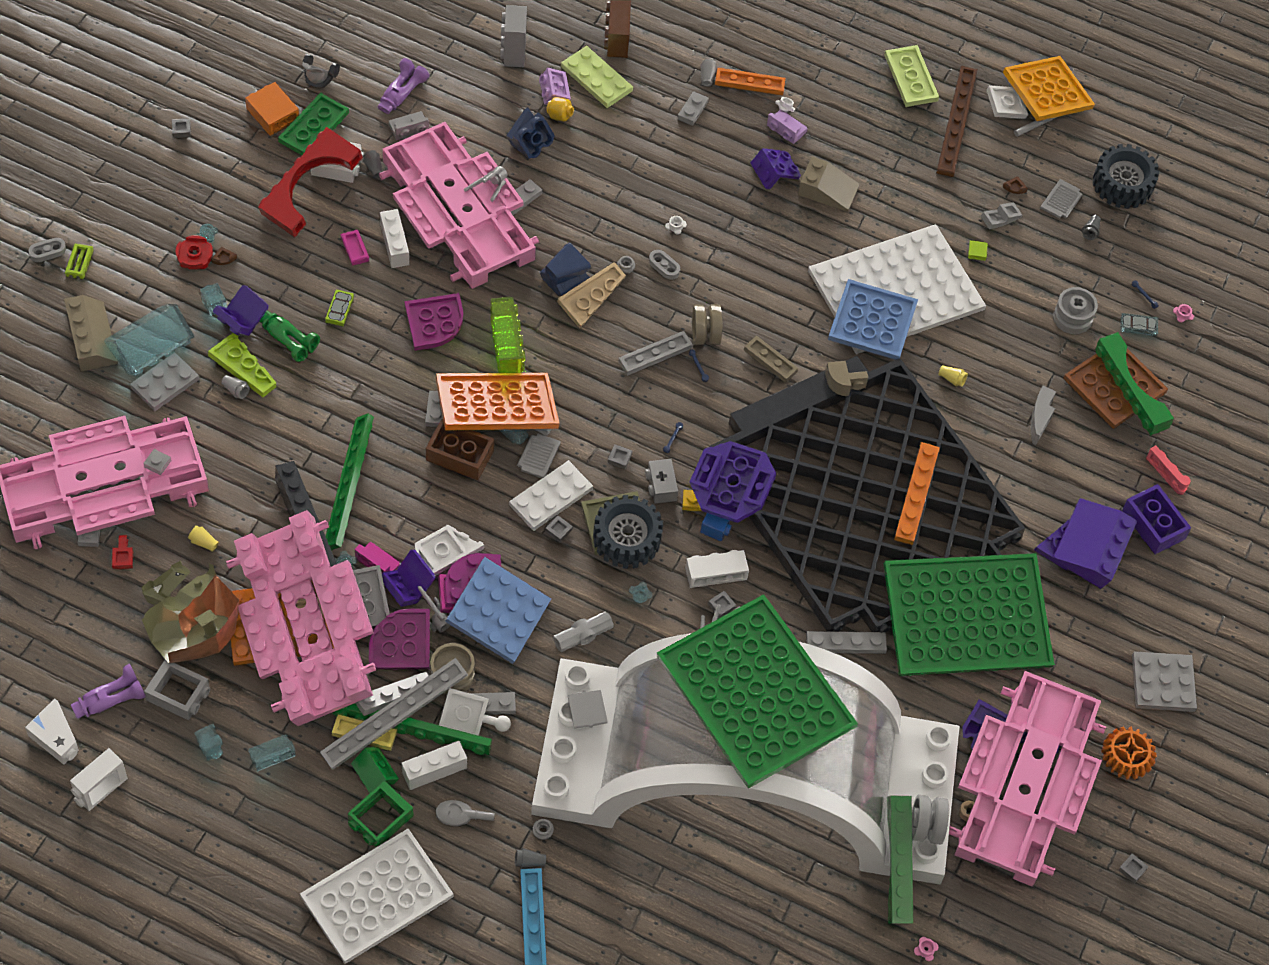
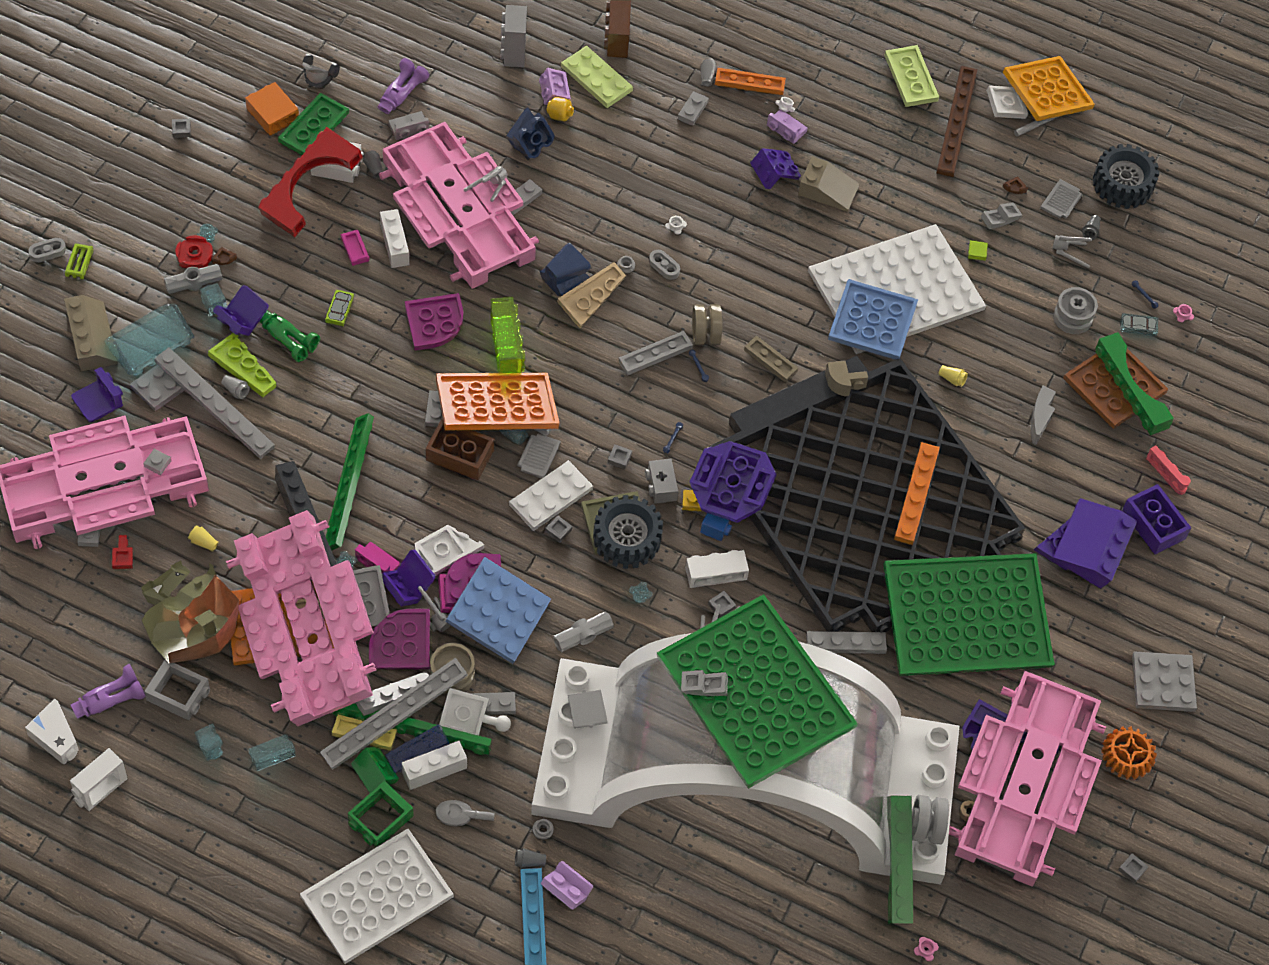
none -> dark purple bracket [71,367,123,423]
none -> light grey plate [155,347,275,460]
none -> light grey piece [164,264,223,294]
none -> clear blue plate [385,724,450,773]
none -> lavender bracket [541,861,593,910]
none -> light grey slope [681,670,728,696]
none -> light grey plant [1052,235,1092,268]

